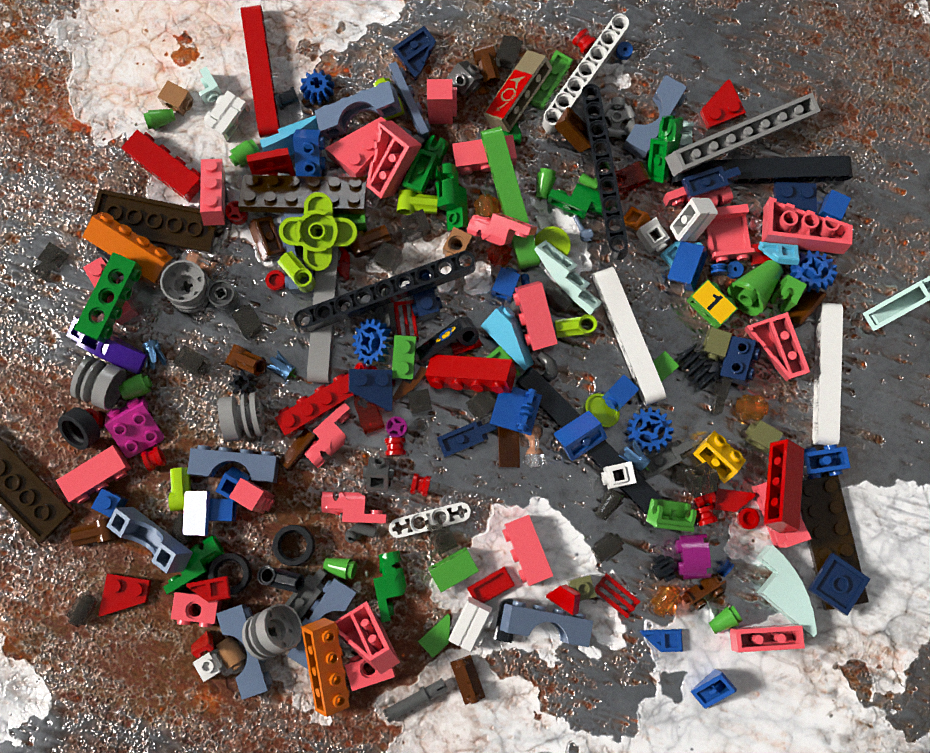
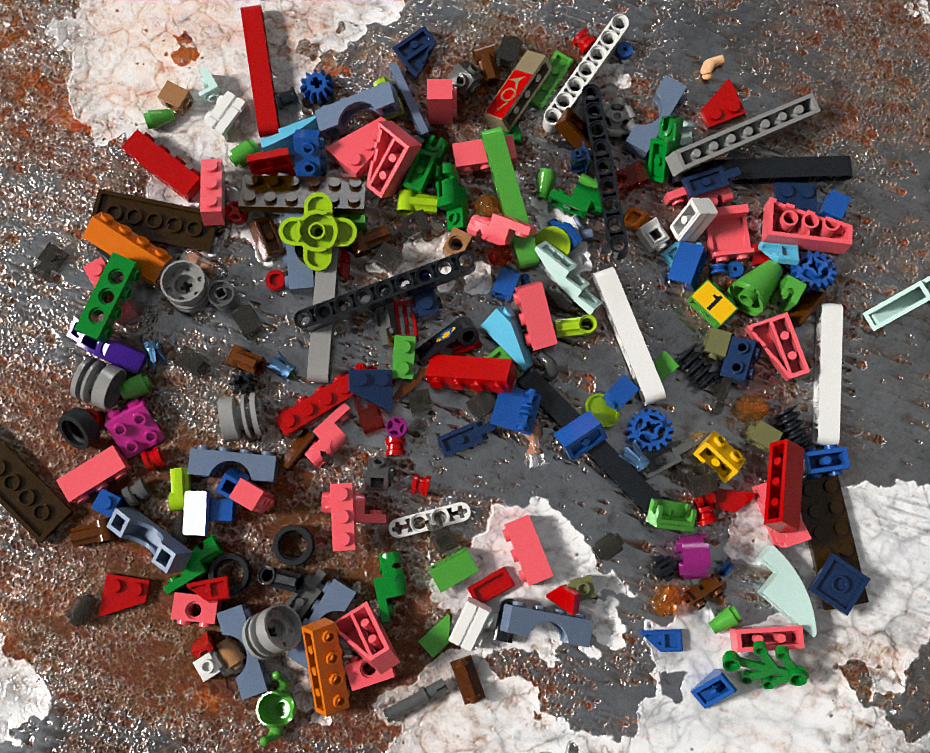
lime piece [277,251,316,293] -> none
bright green cone [323,558,357,580] -> none
dark grey arm [345,523,377,543] -> none
blue gear [352,319,393,365] -> none
reddish brown slope [498,426,520,468] -> none
red tile [594,573,641,618] -> none
clear smoke cone [595,489,624,521] -> none
white window [601,461,637,489] -> none
red tile [737,508,760,530] -> none
none -> dark grey wheel [121,478,152,508]
none -> bright green piece [256,670,297,746]
none -> coral brick [330,483,358,552]
none -> blue tile [548,218,583,252]
none -> dark blue hinge [569,141,593,175]
none -> light nougat arm [700,55,725,80]
none -> green plant [722,641,809,689]
none -> black piece [774,405,815,449]

